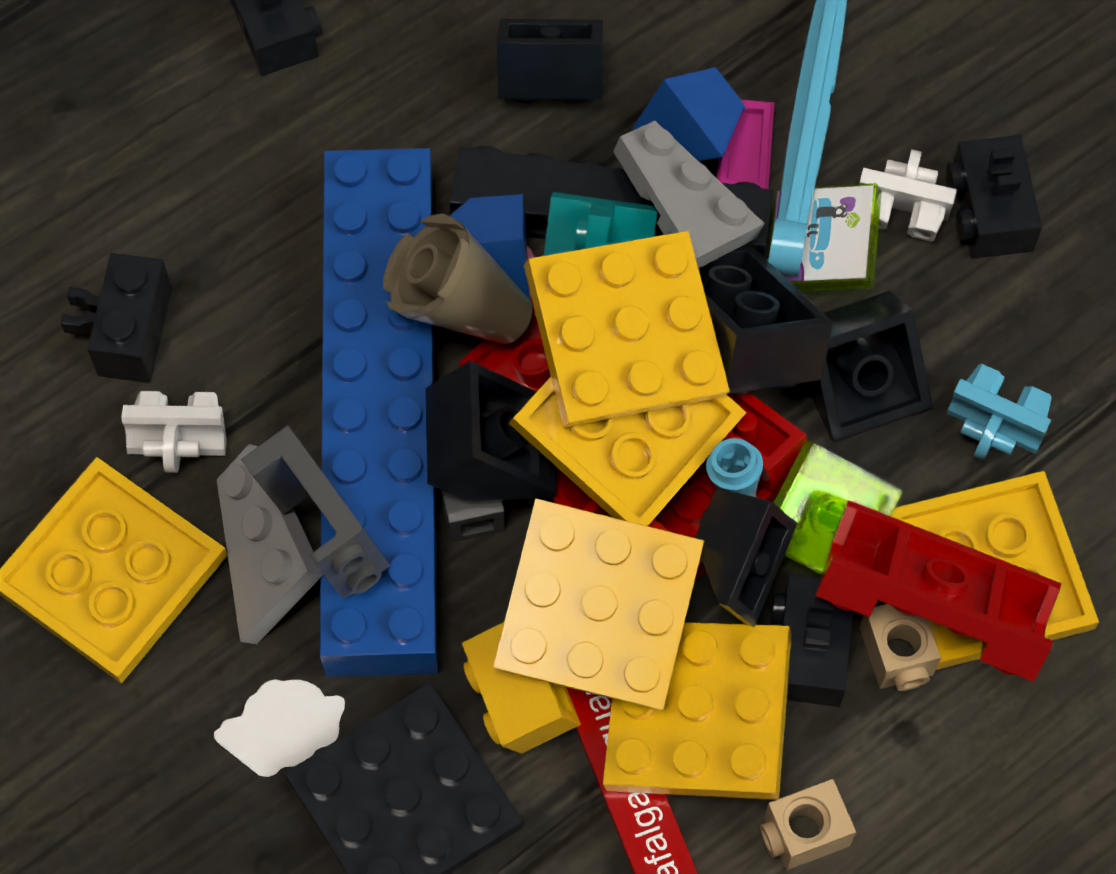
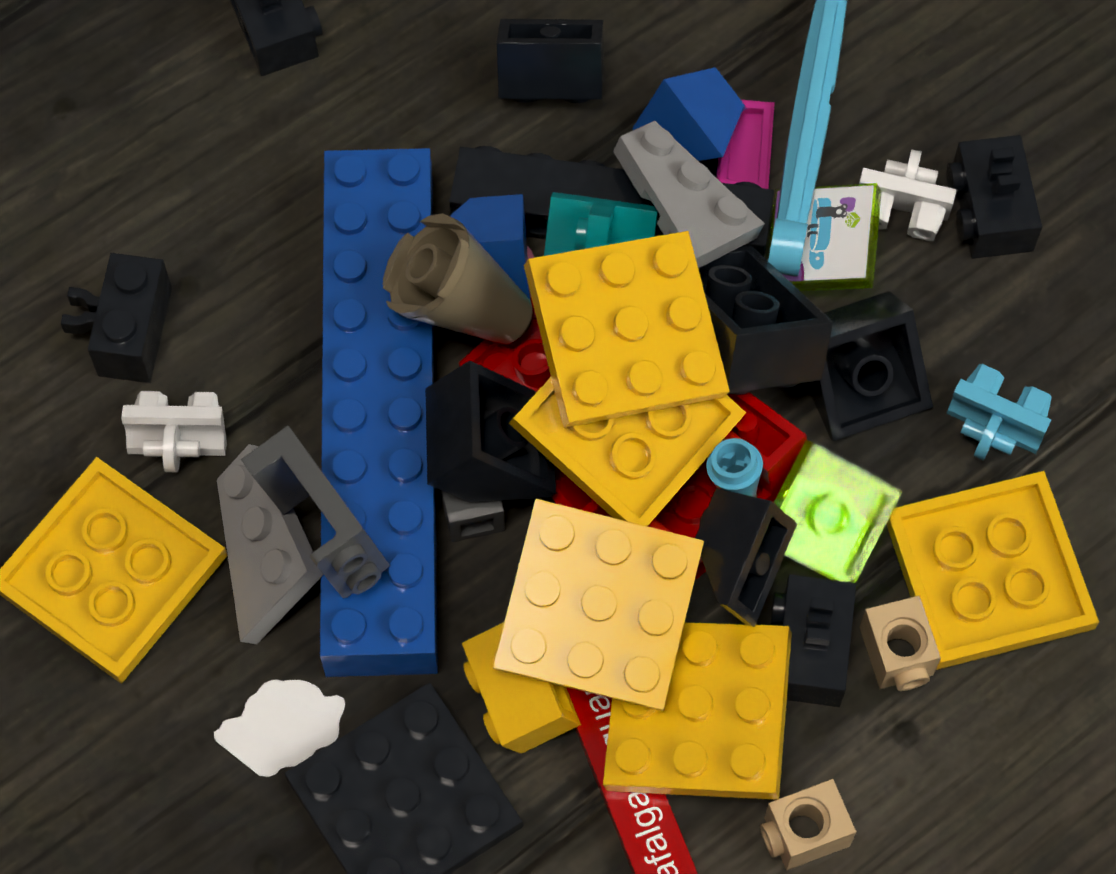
red piece [816,500,1061,682] -> none

